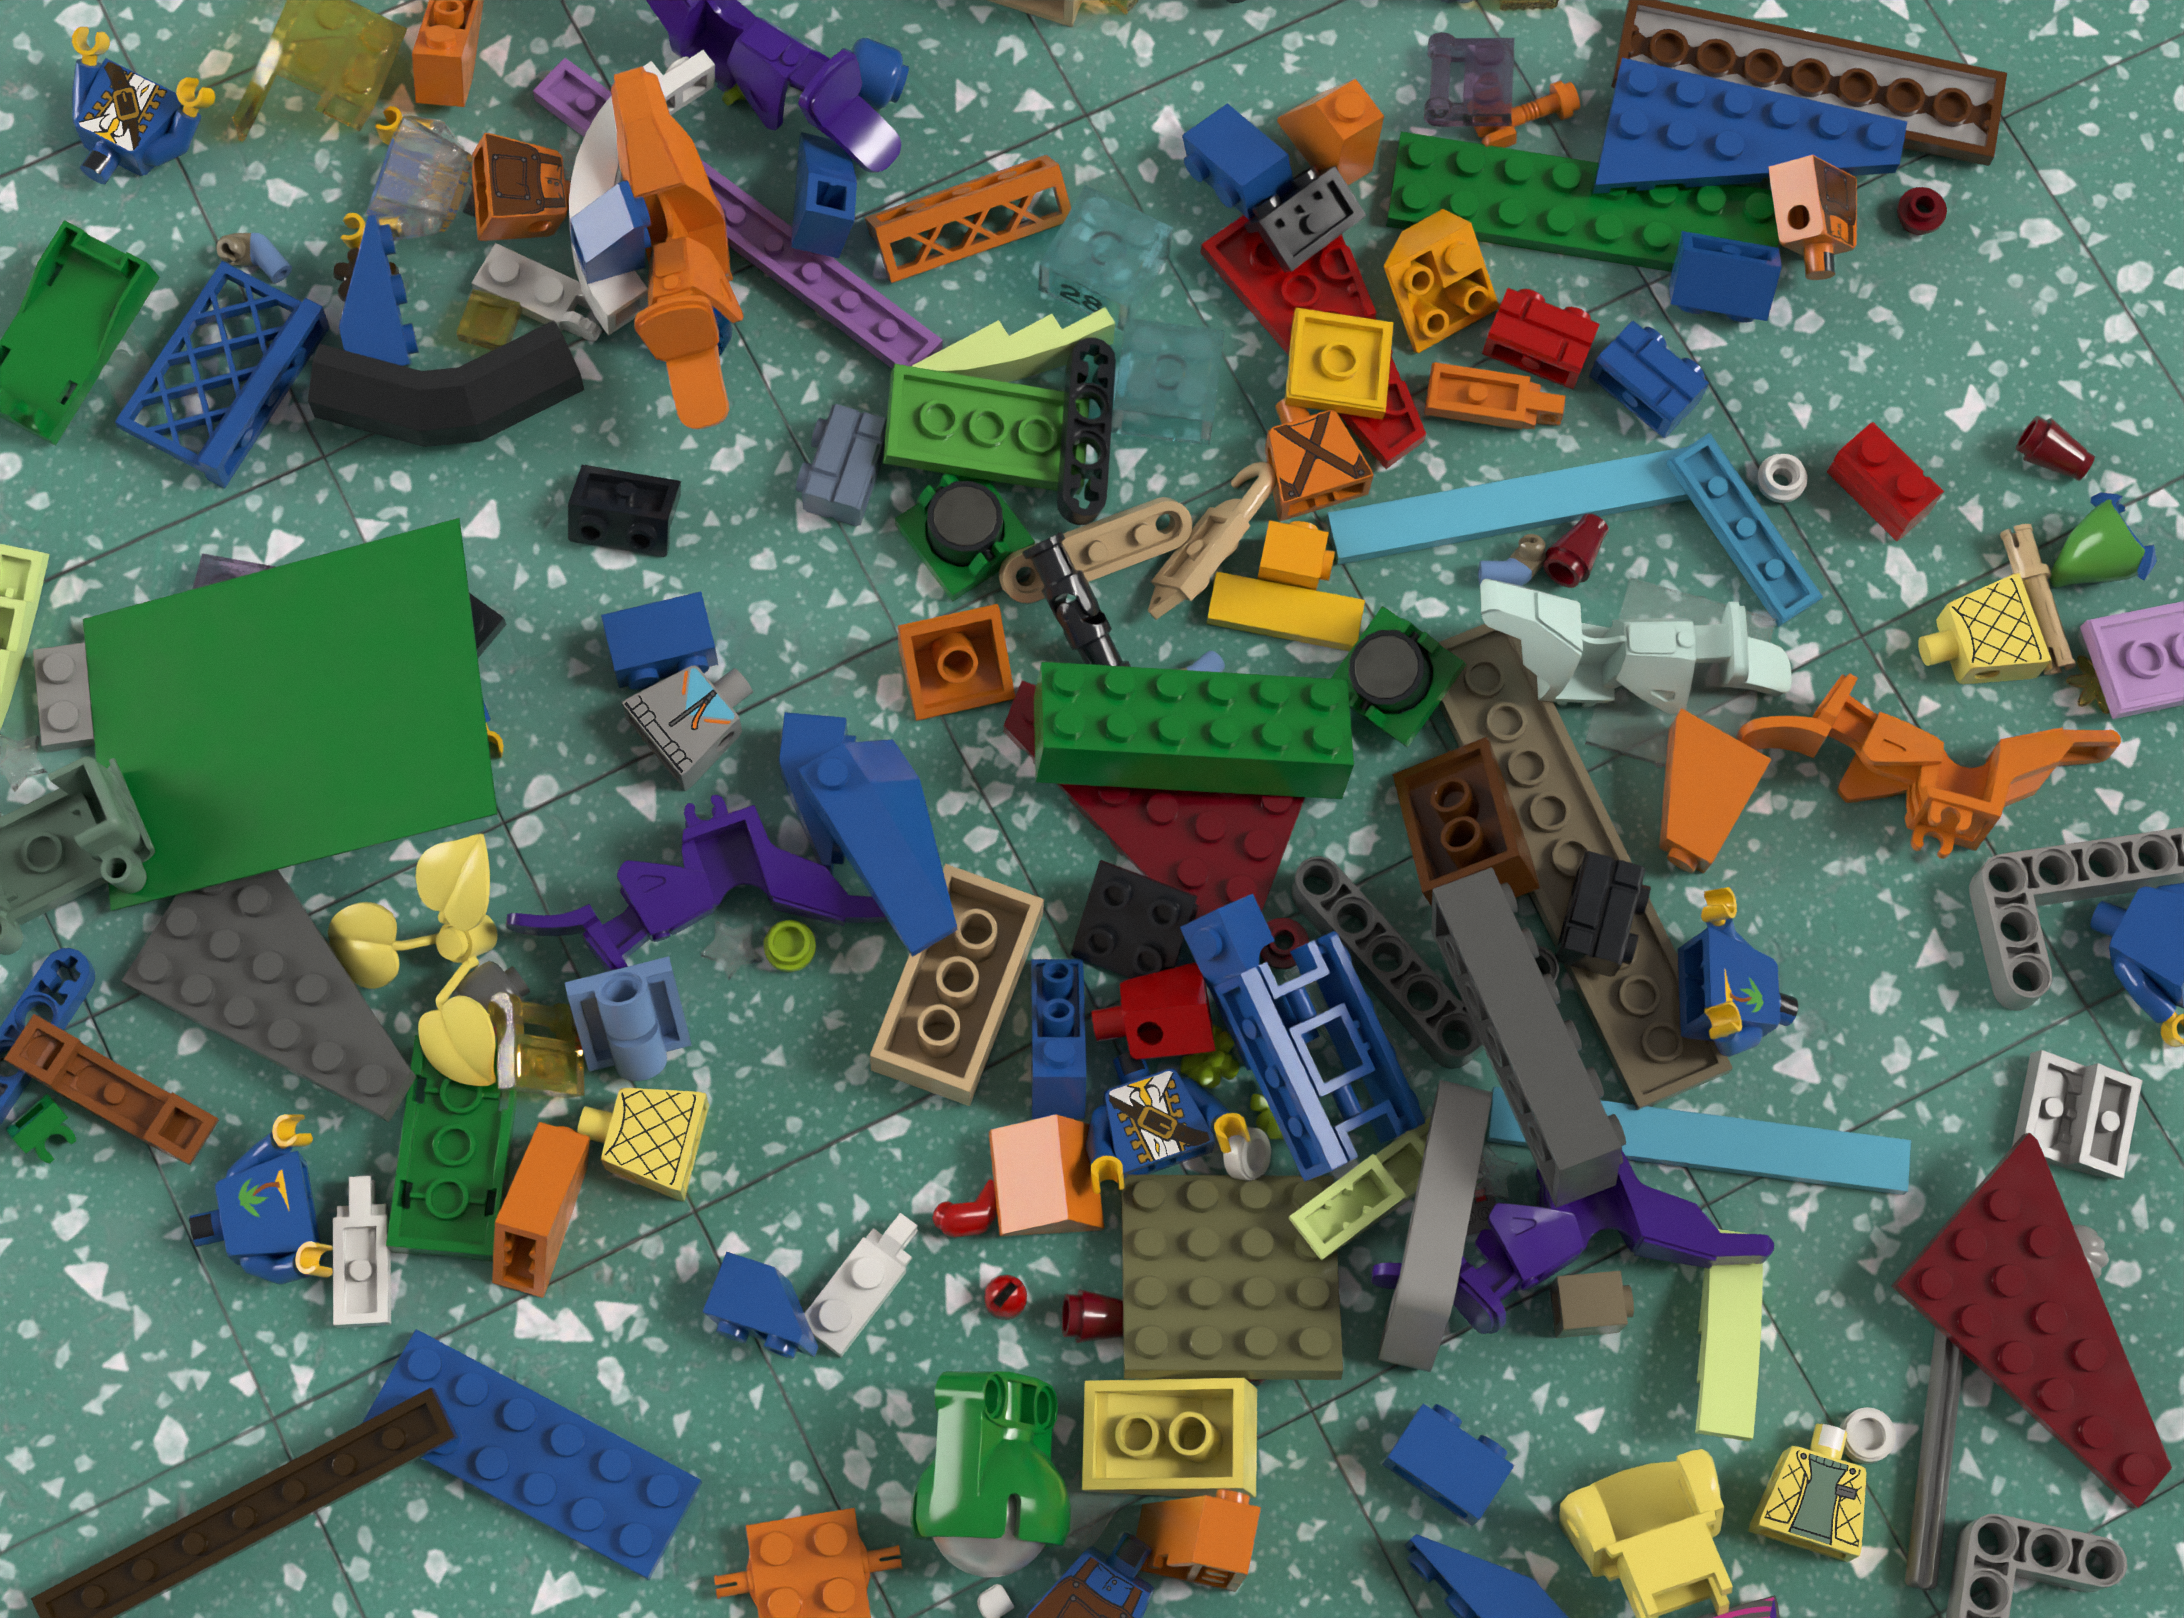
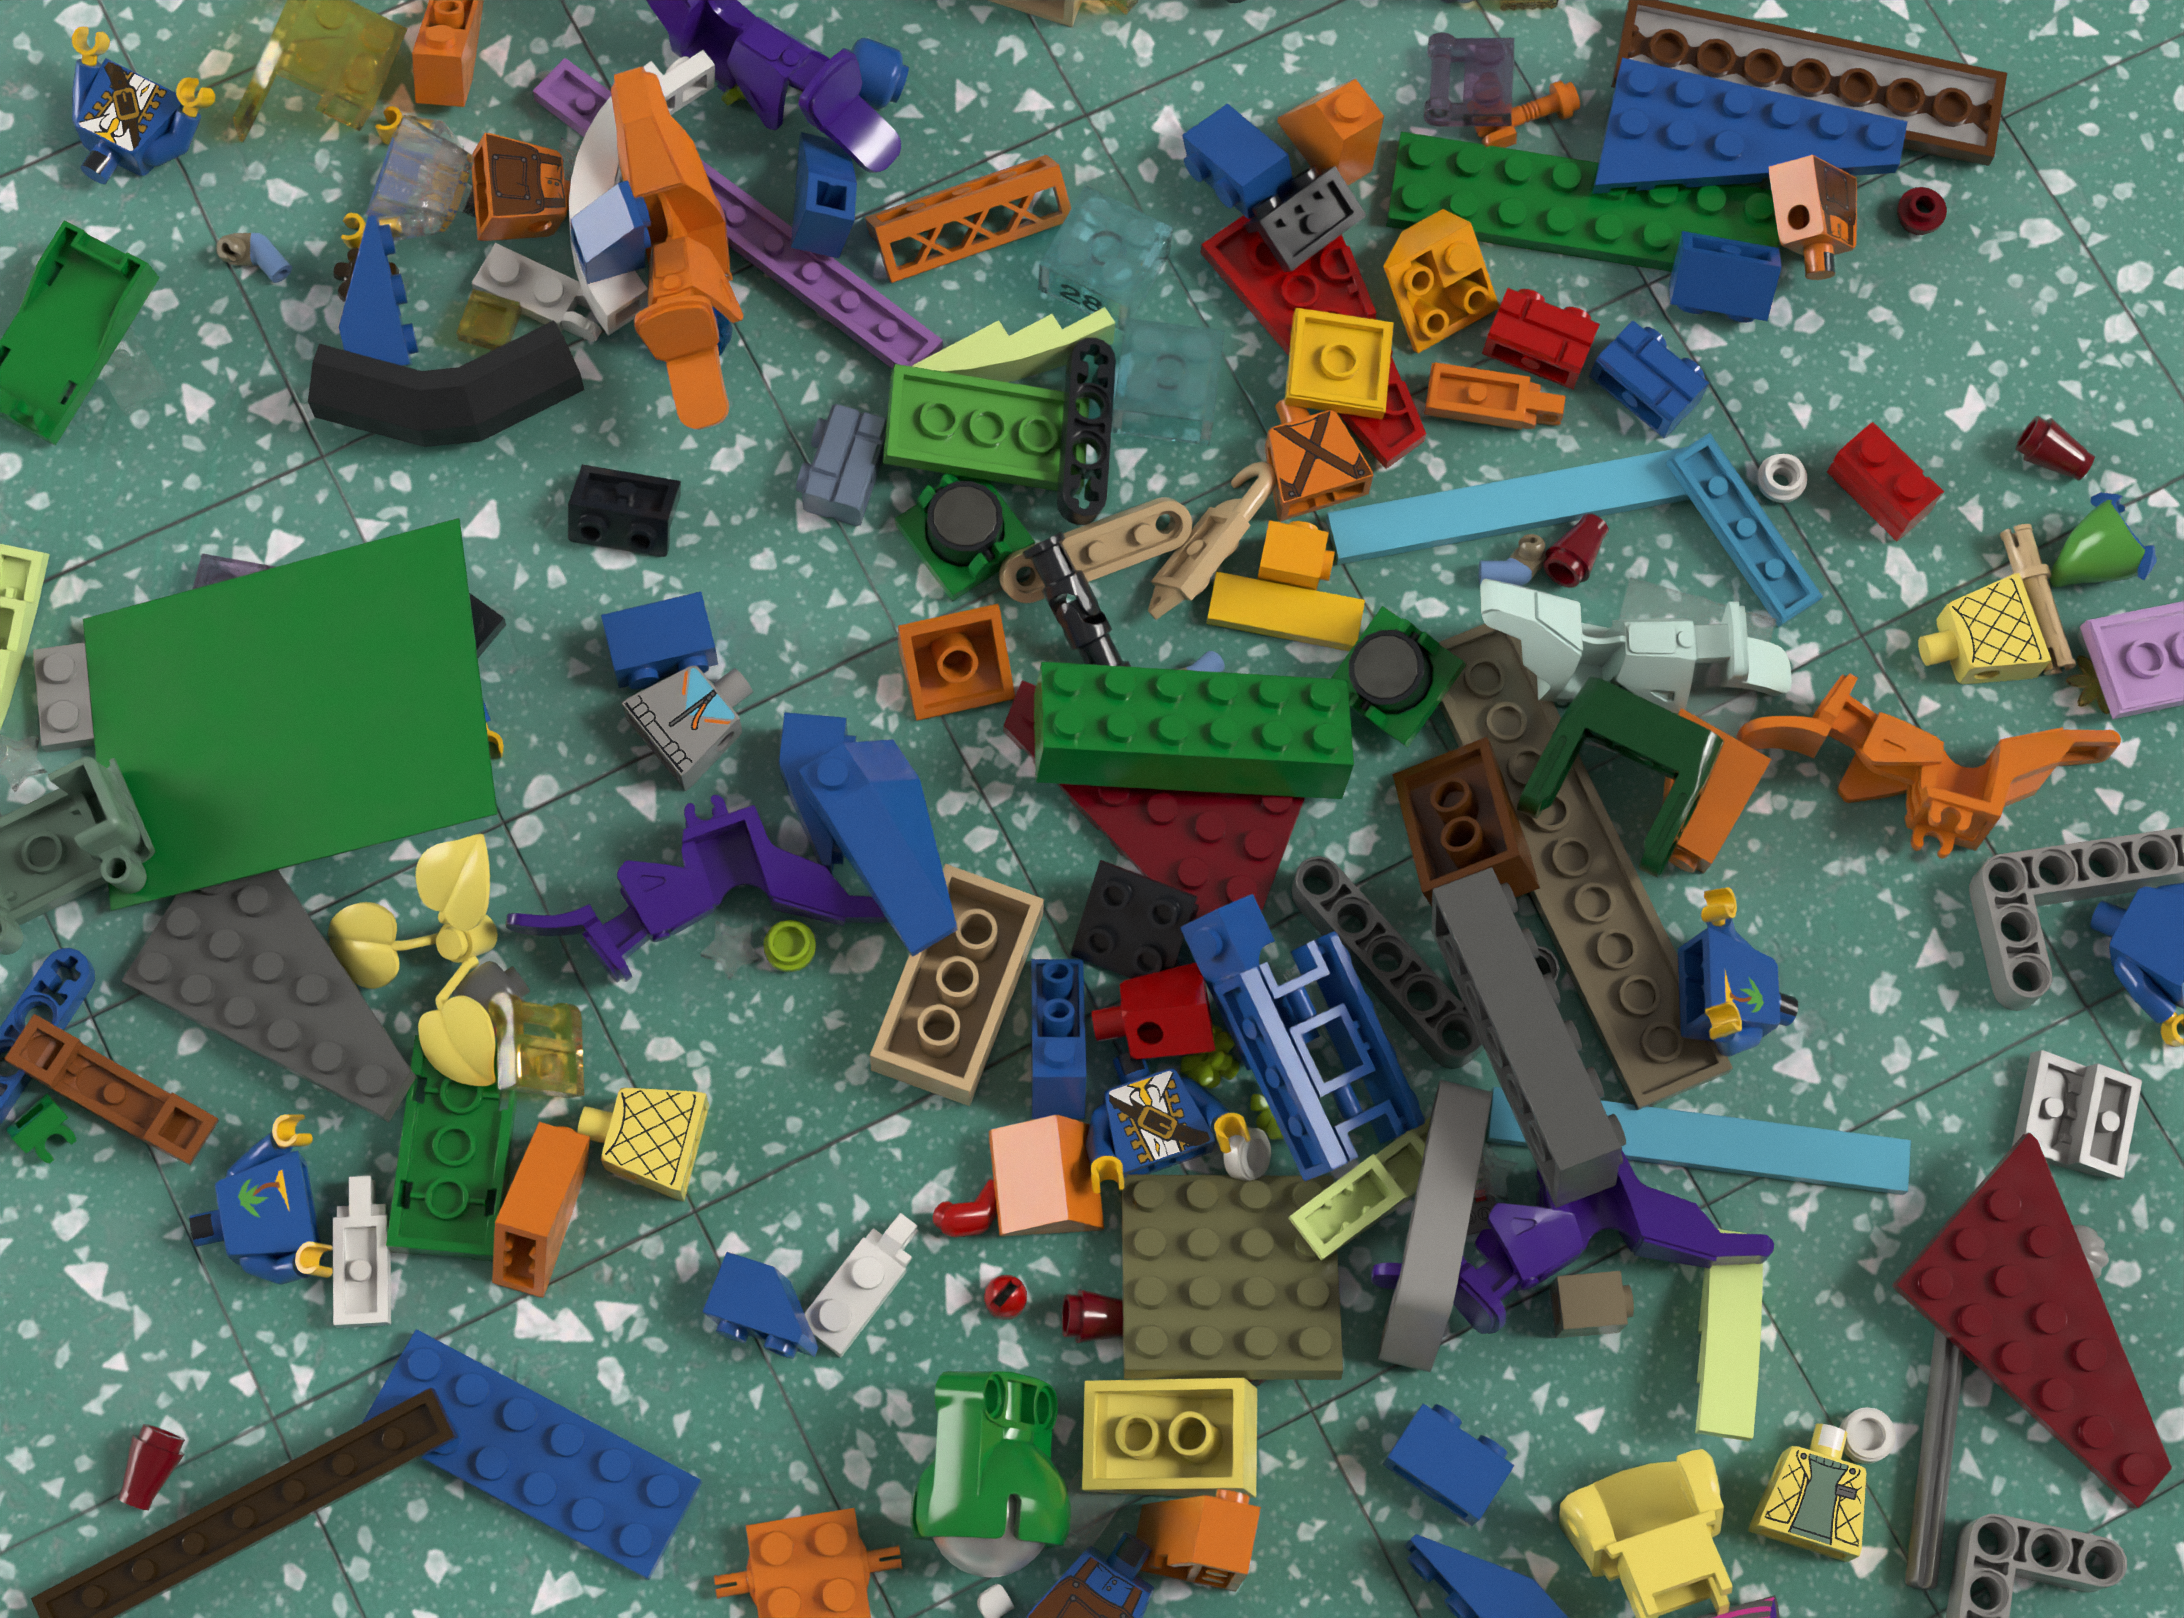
blue fence [115,261,330,489] -> none
medium blue plate [565,956,692,1081] -> none
dark red plate [1260,918,1309,970] -> none
black brick [1555,851,1651,977] -> none
none -> dark red cone [118,1424,185,1511]
none -> dark green connector [1517,677,1724,878]

